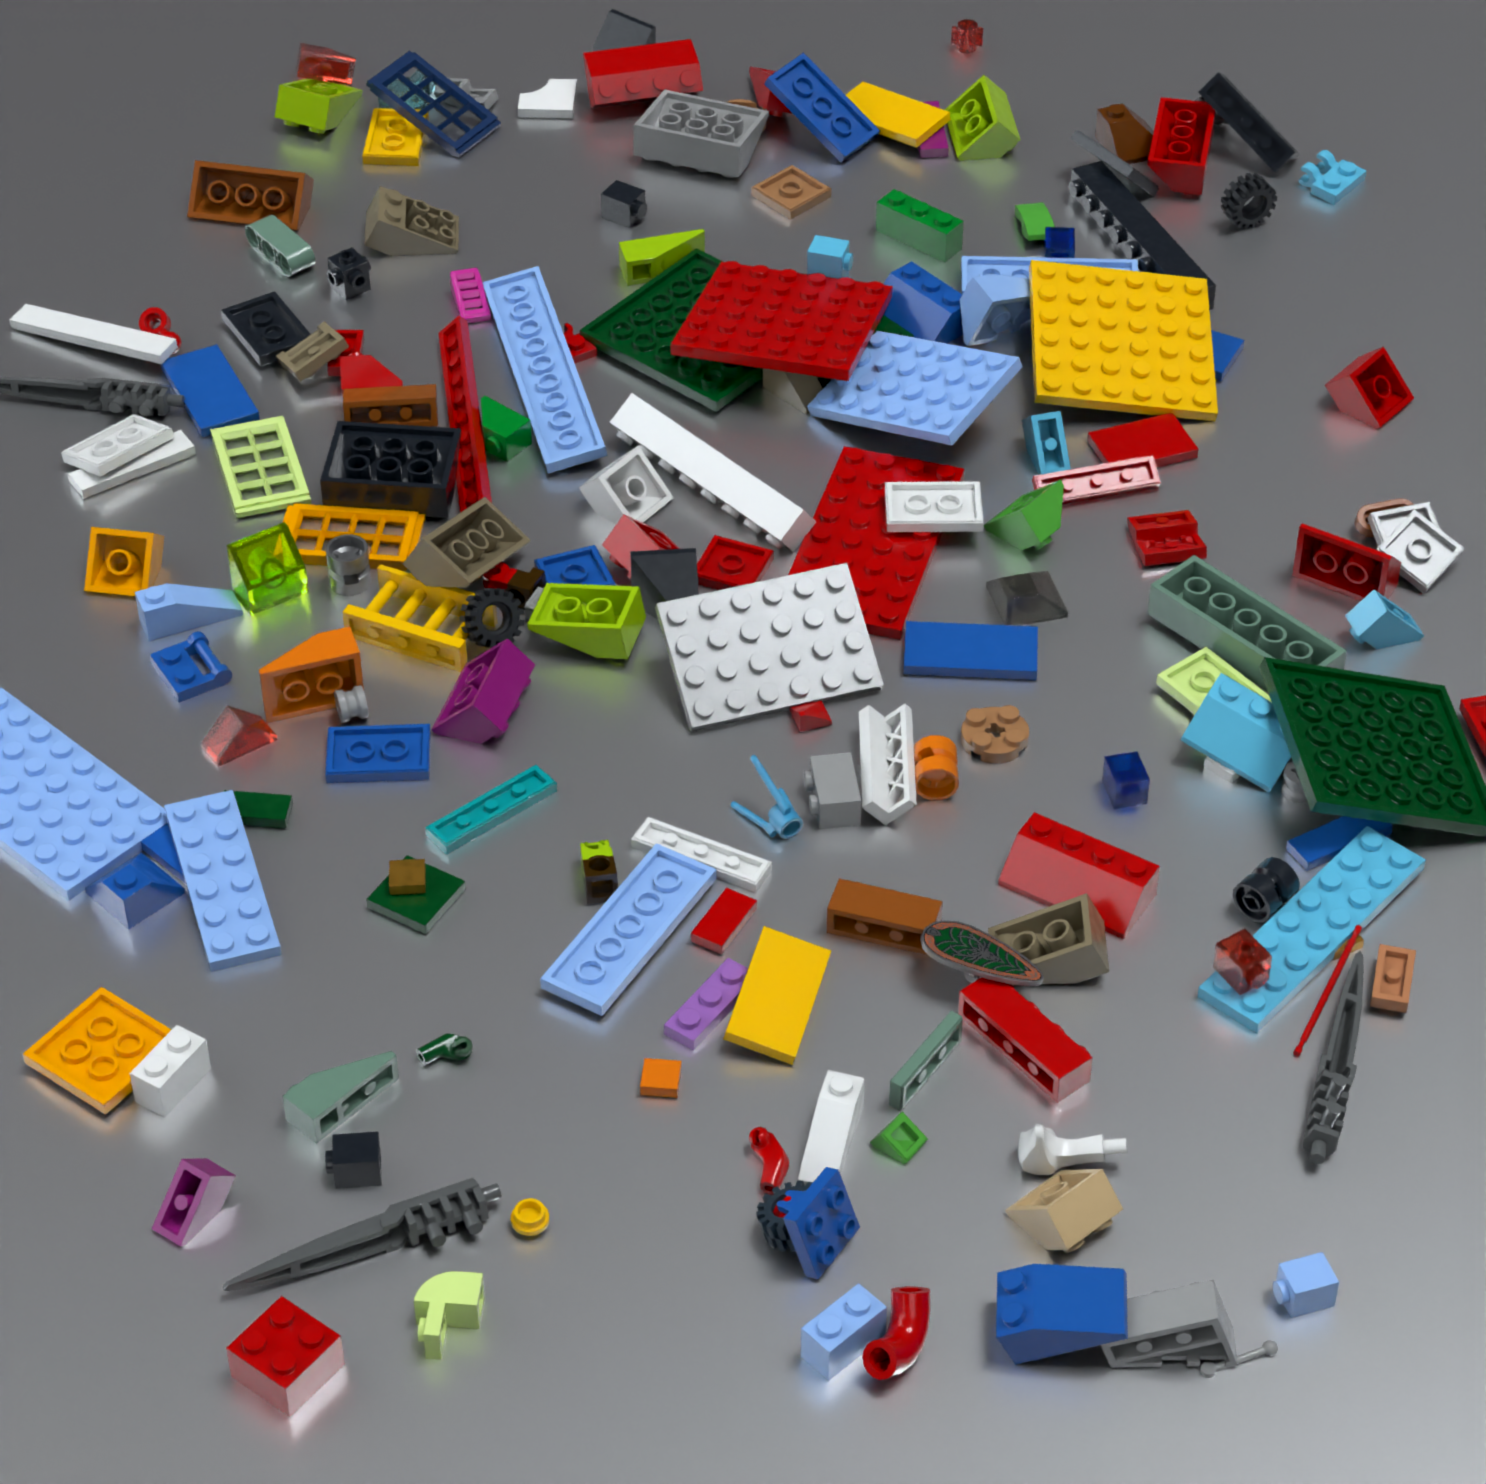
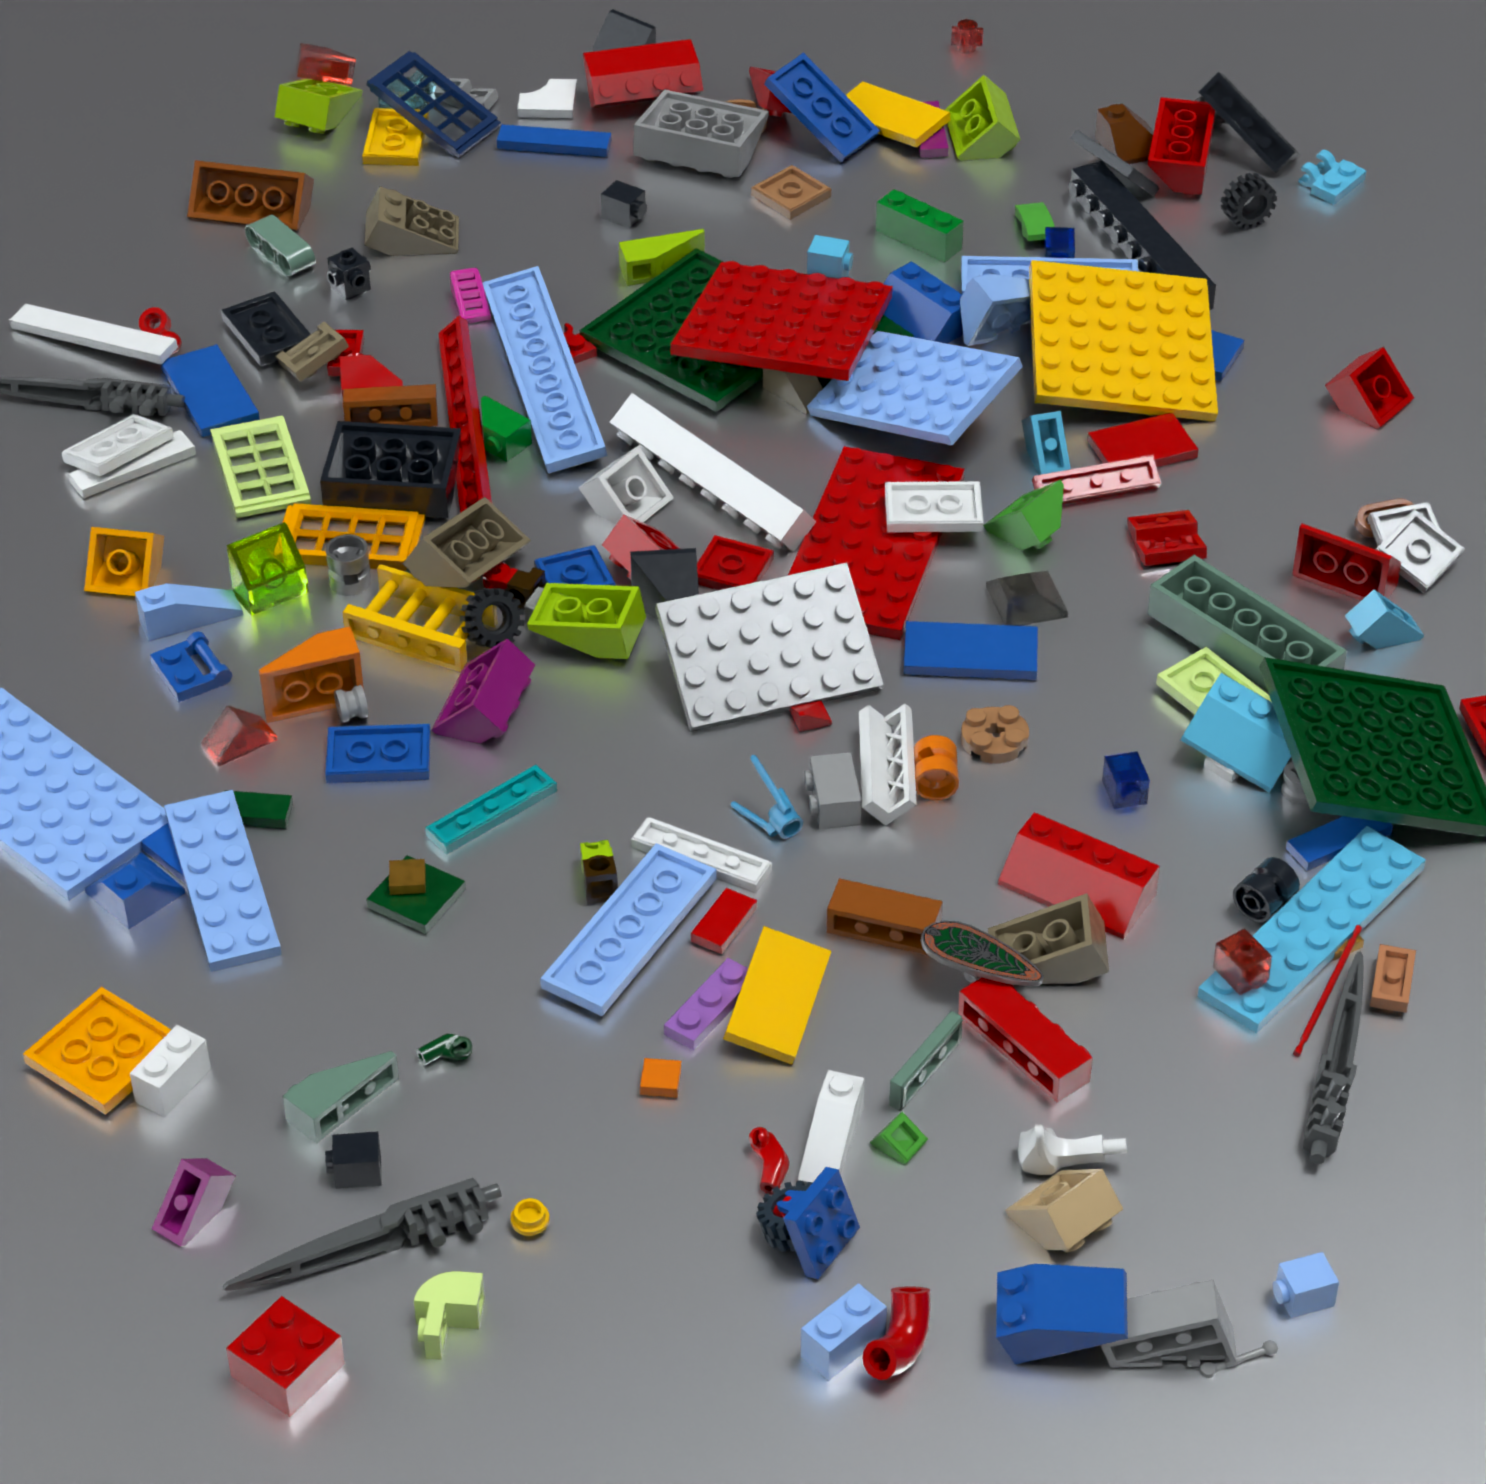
none -> blue tile [496,124,612,157]

